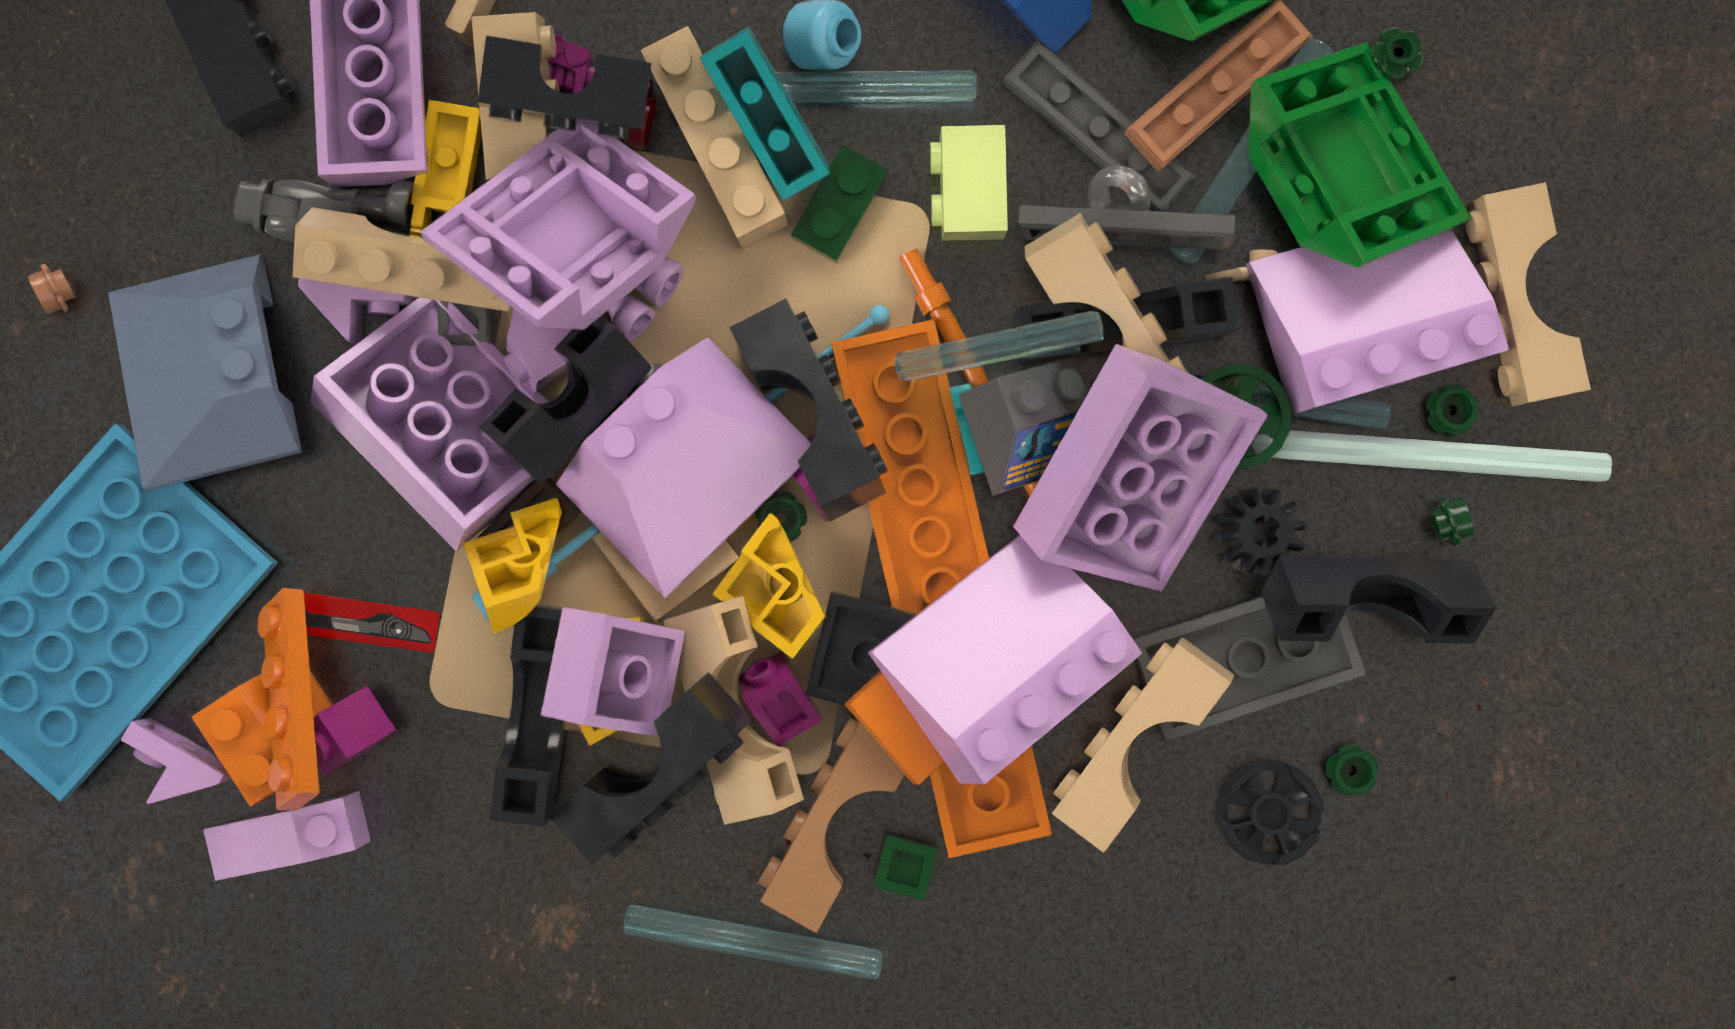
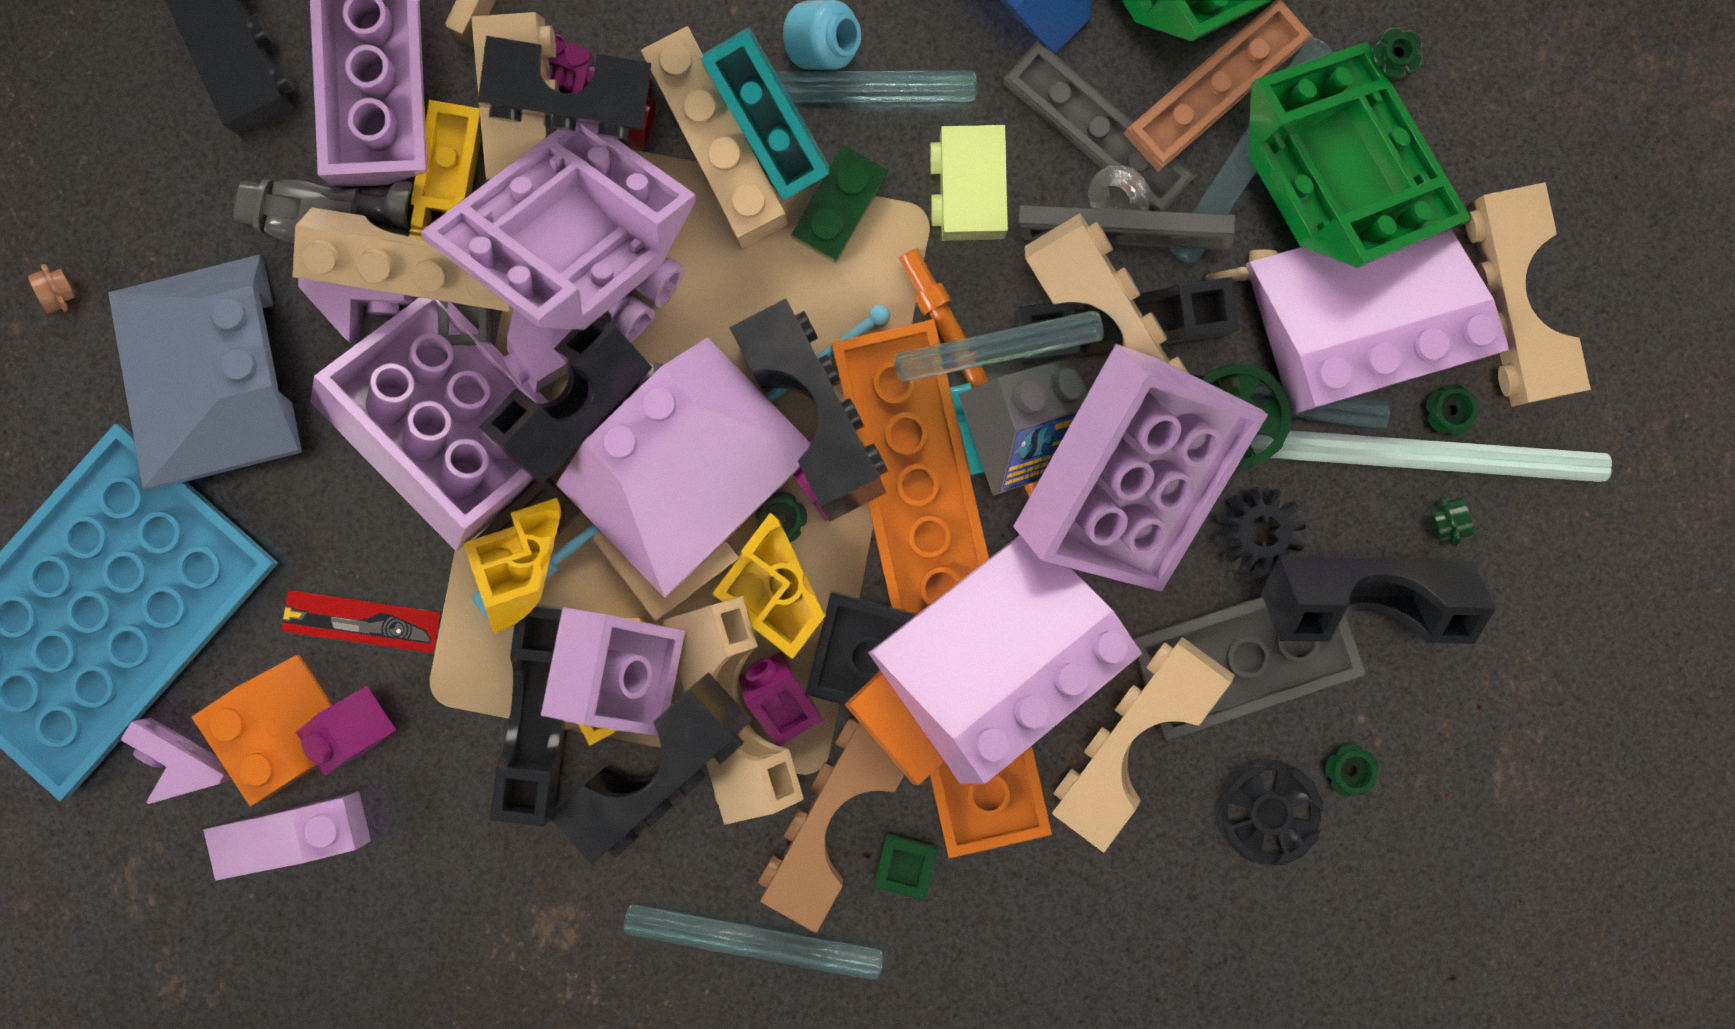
orange plate [258,588,319,810] -> none

